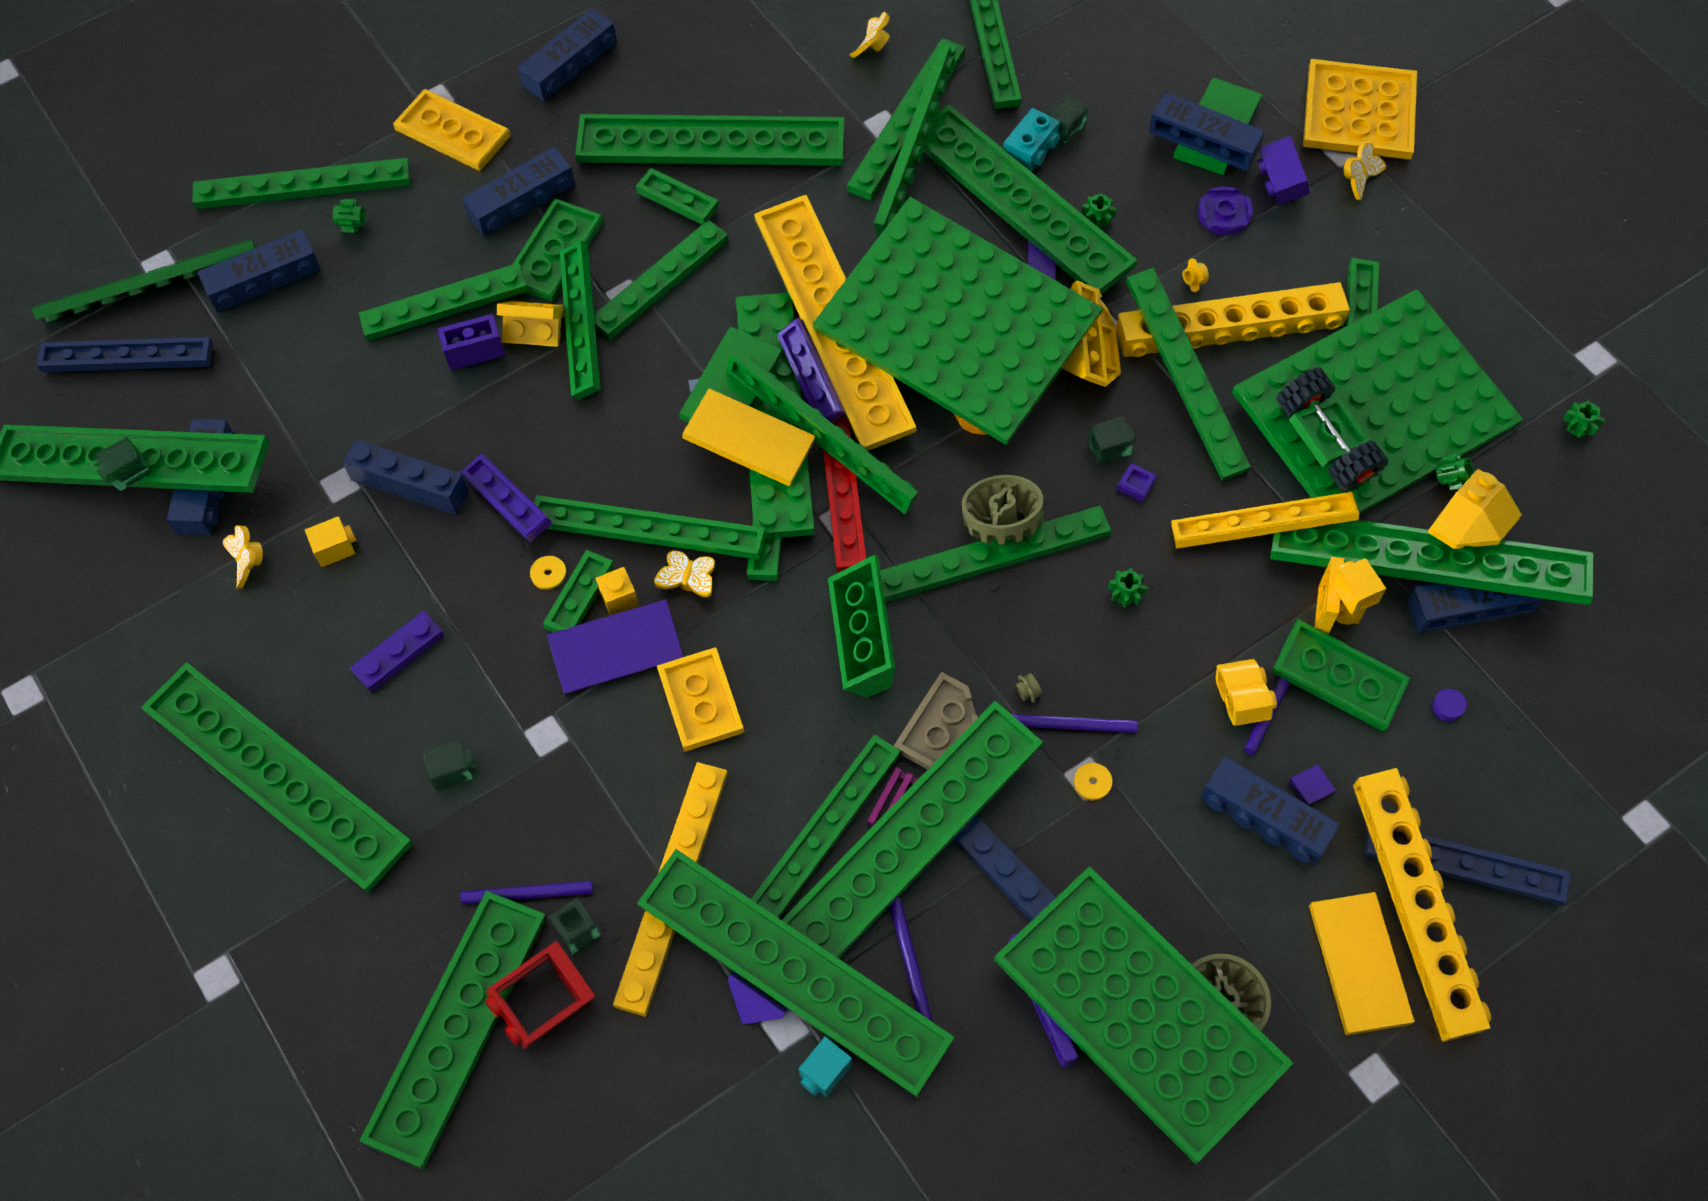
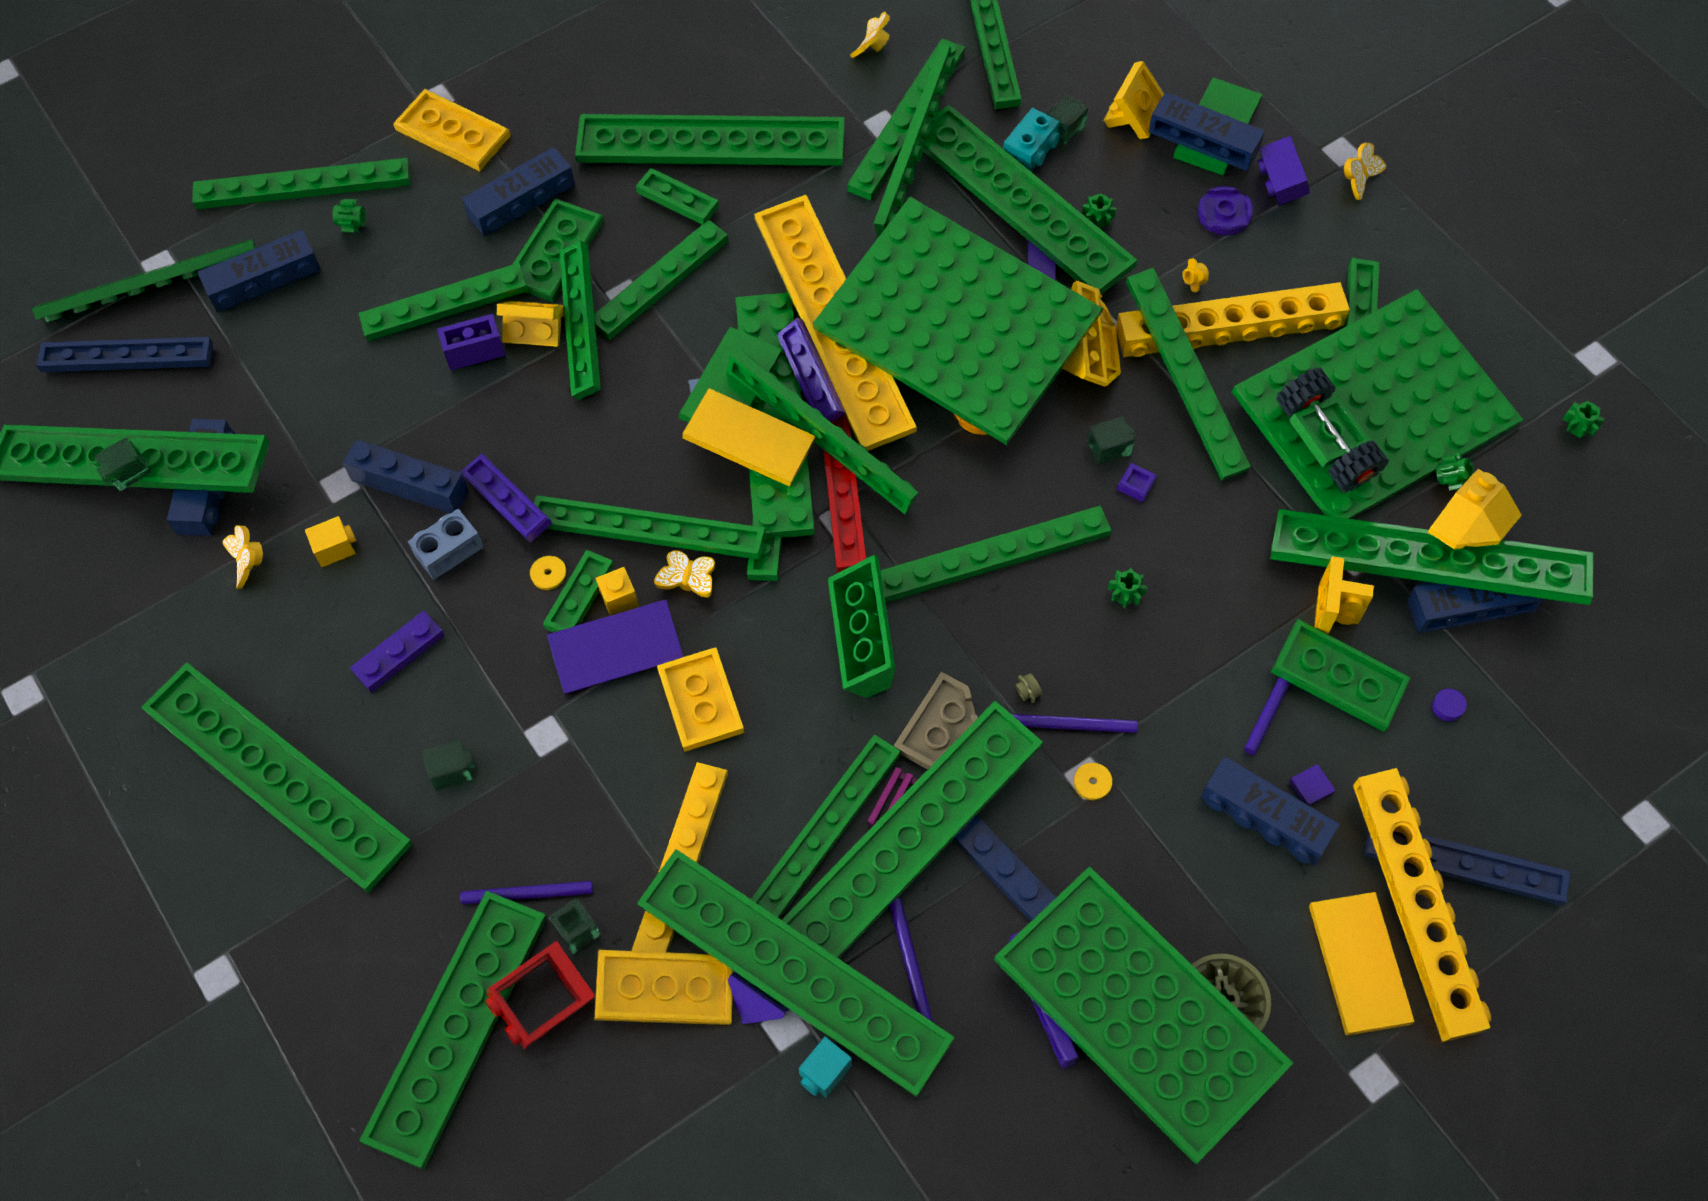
dark blue brick [517,8,617,101] -> none
olive gear [962,475,1044,546] -> none
yellow tile [1171,492,1359,549] -> none
yellow brick [1216,659,1277,726] -> none
yellow plate [1303,59,1417,160] -> none
yellow brick [1331,558,1386,615] -> none
none -> sand blue brick [408,509,484,580]
none -> yellow tile [594,950,733,1025]
none -> yellow bracket [1103,61,1164,139]

